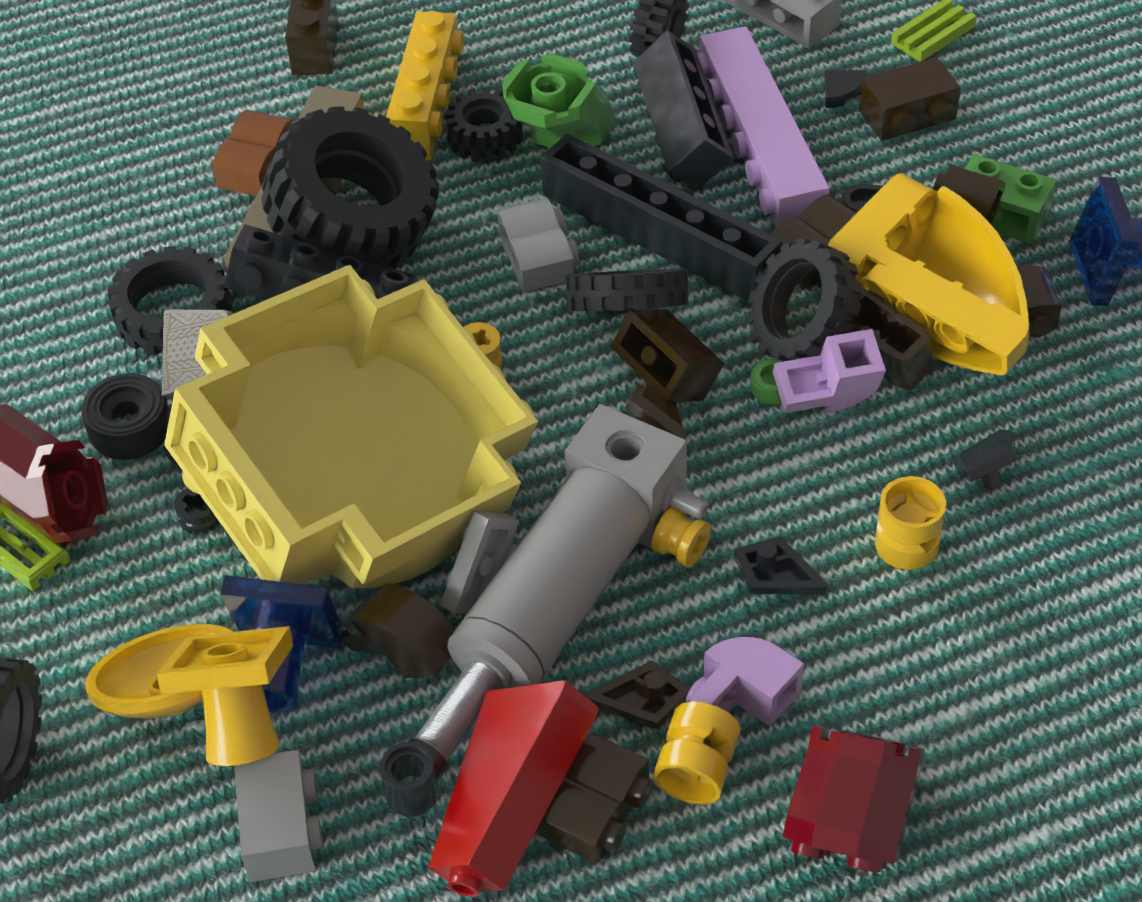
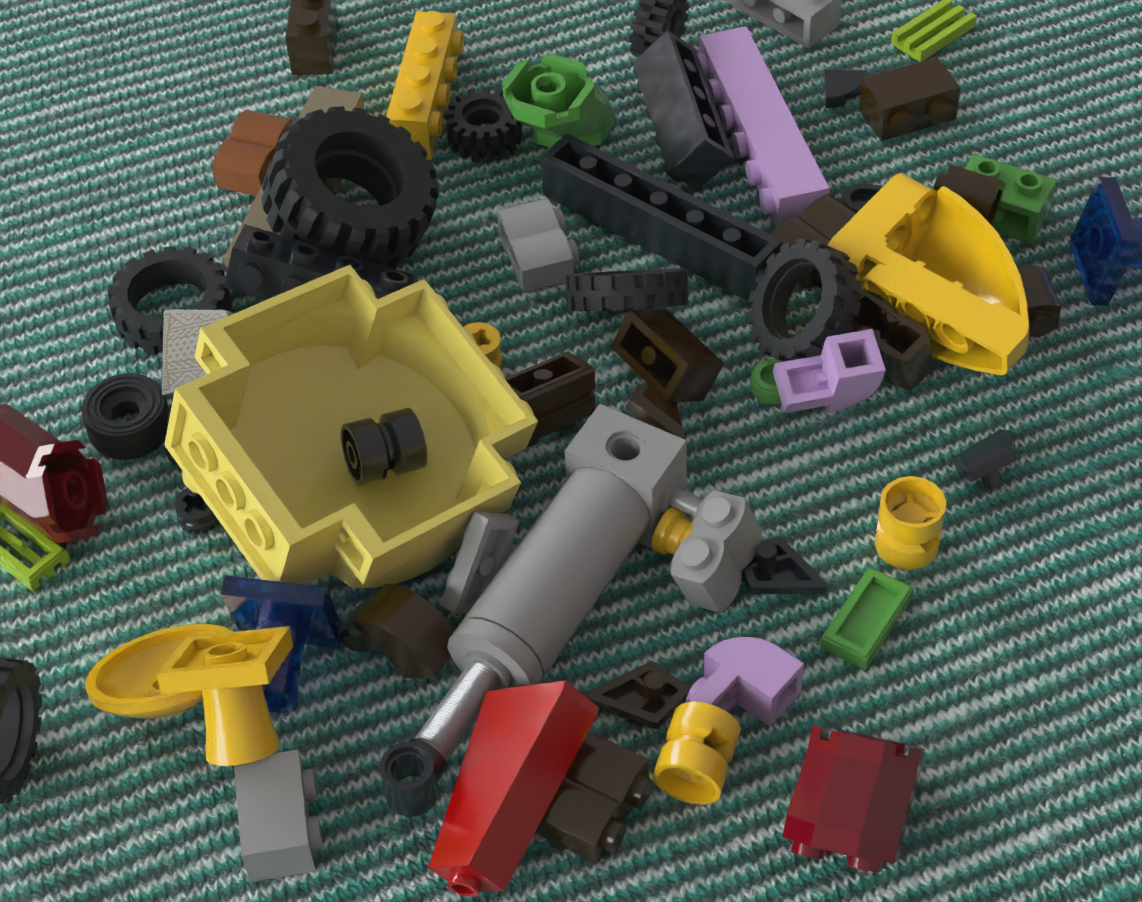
none -> black wheel [340,408,427,485]
none -> dark brown brick [505,351,595,447]
none -> light grey brick [671,490,762,613]
none -> bright green tile [820,567,914,671]

